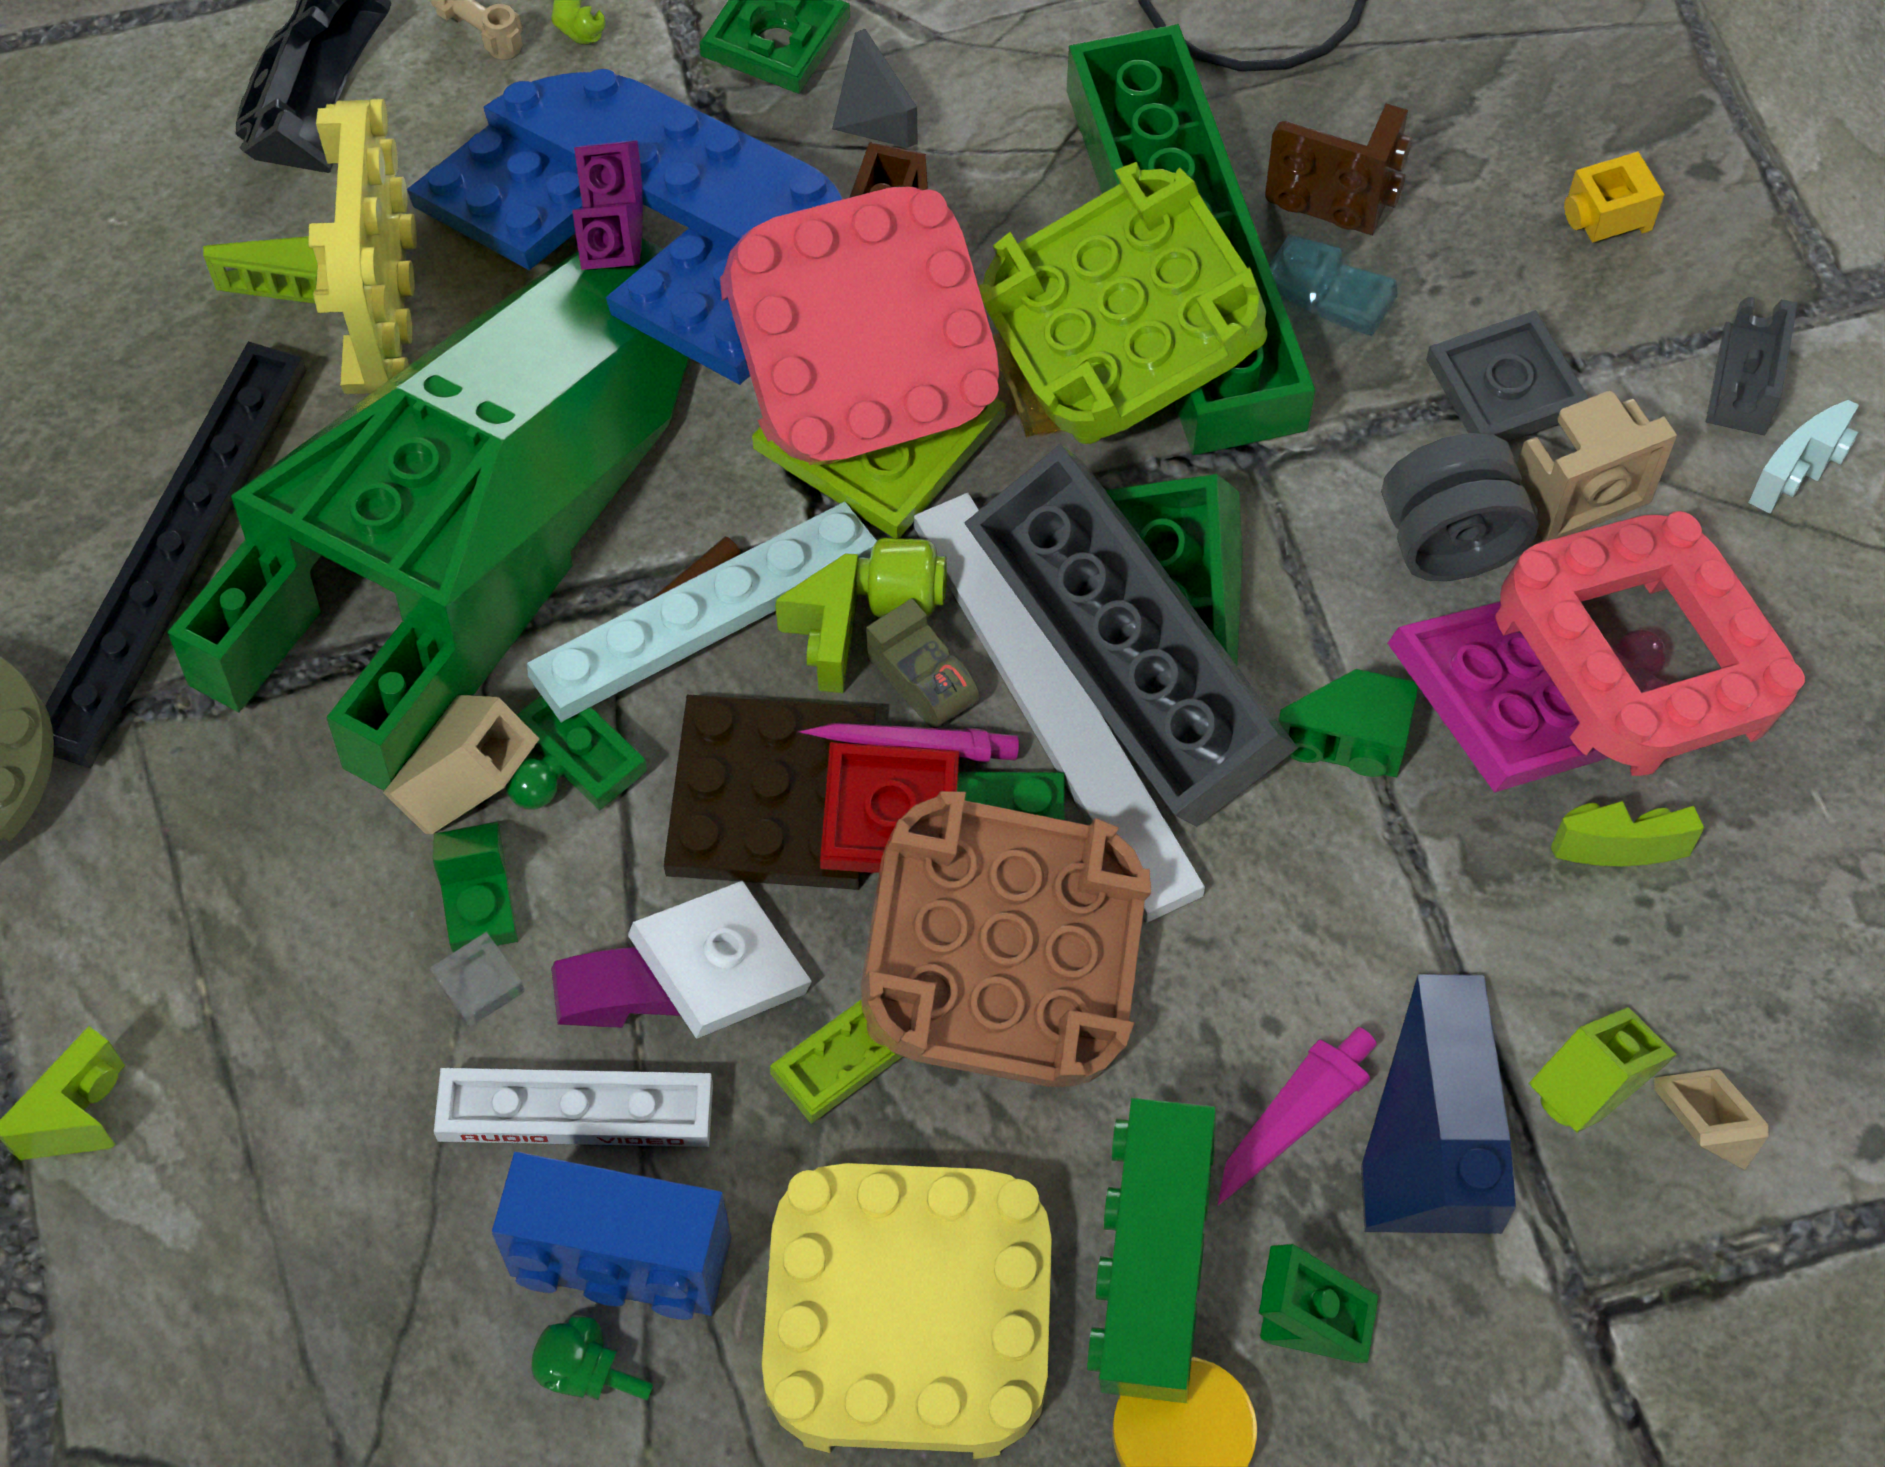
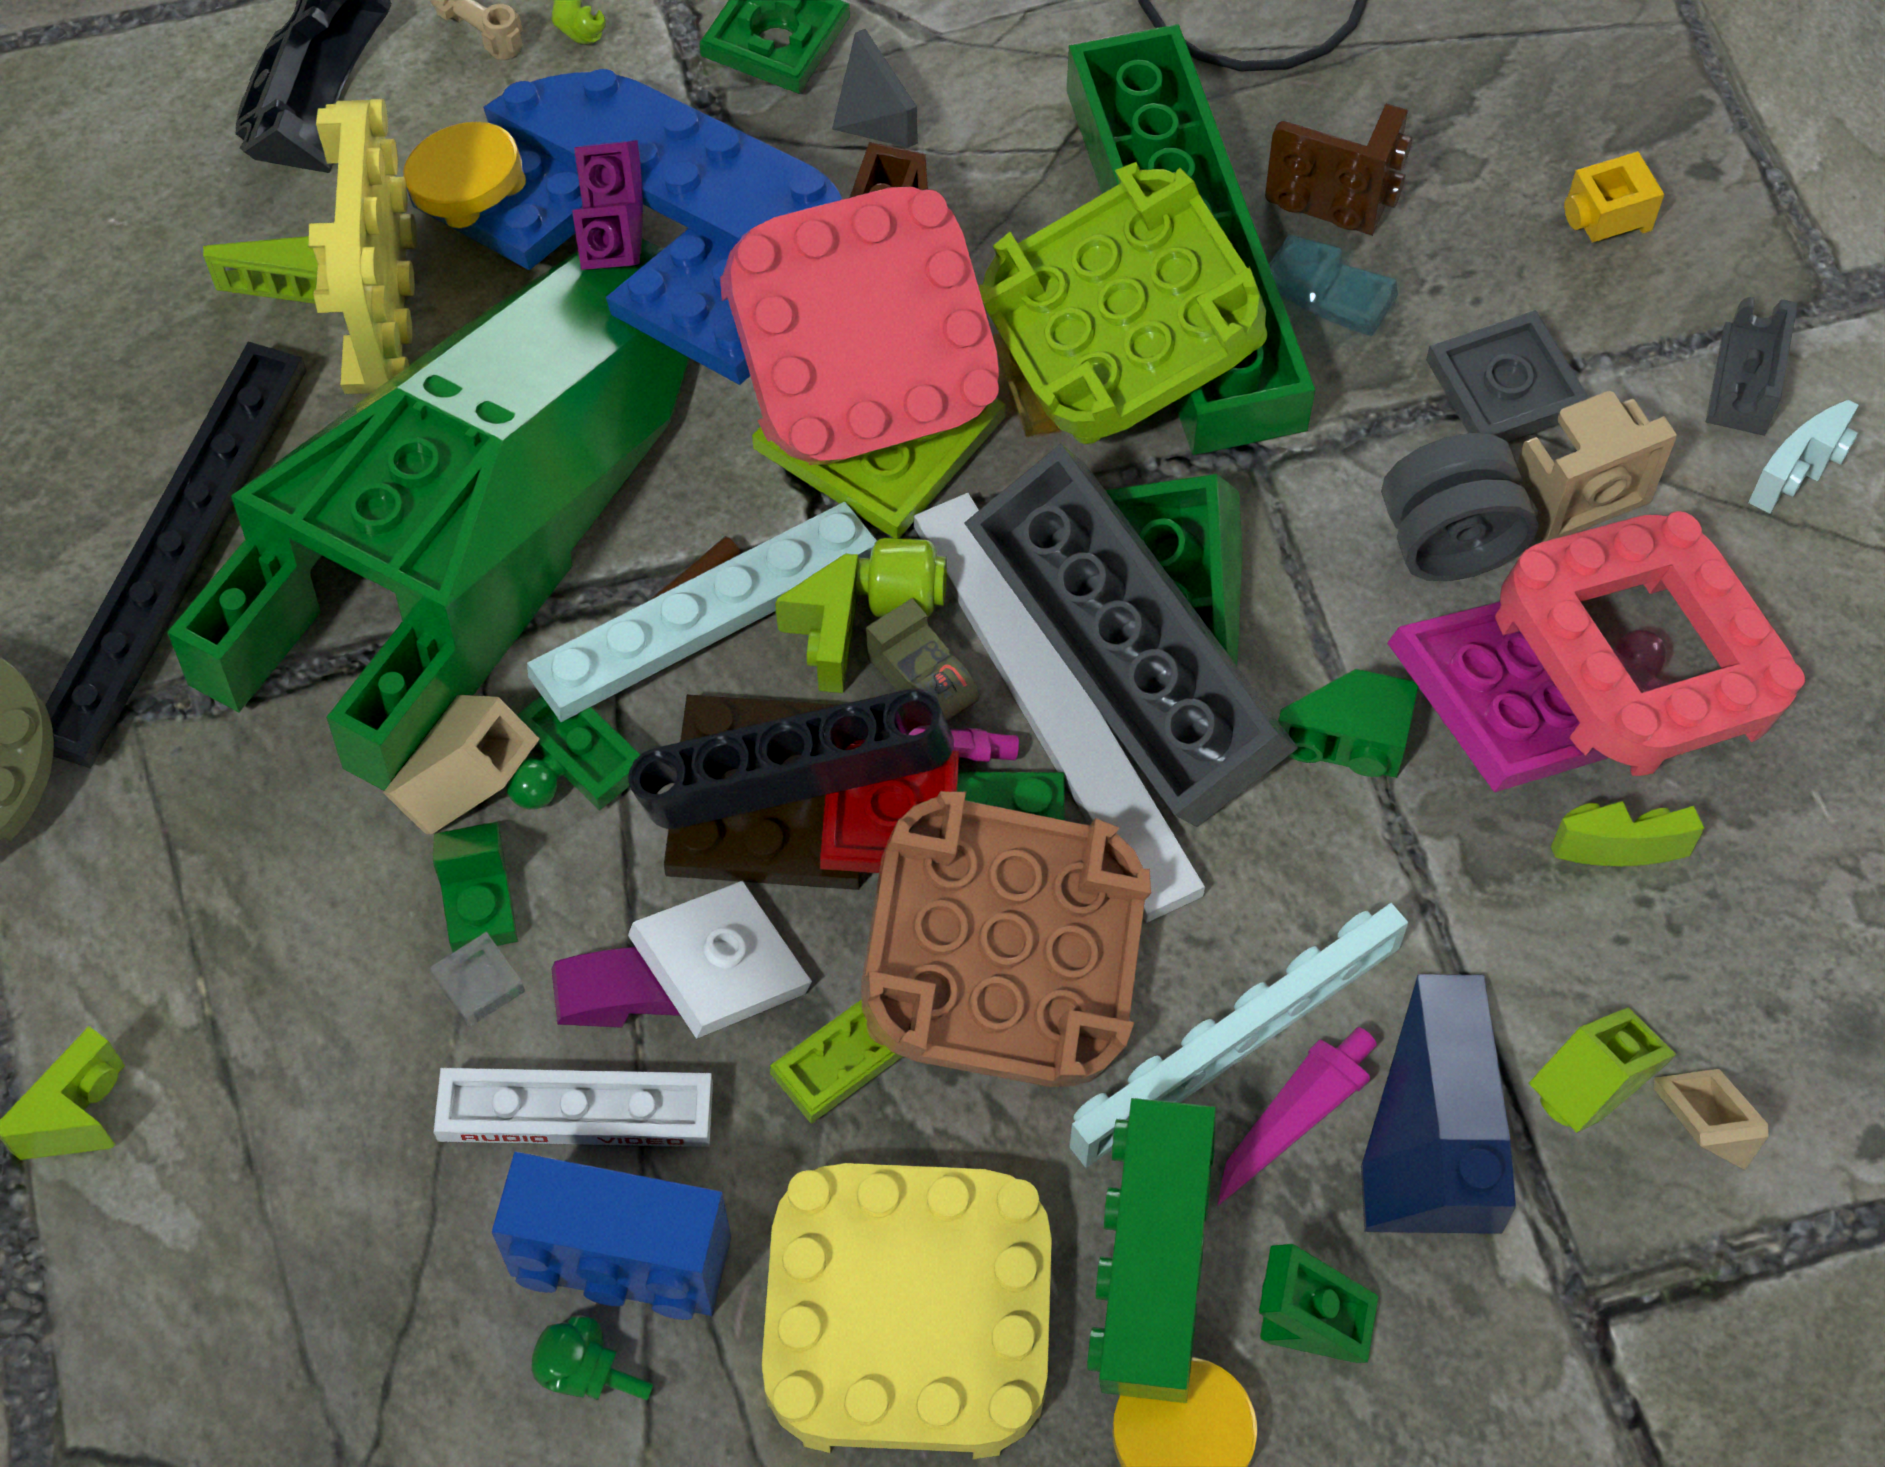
none -> yellow tile [403,122,526,228]
none -> black beam [628,689,954,829]
none -> light aqua plate [1070,903,1408,1168]

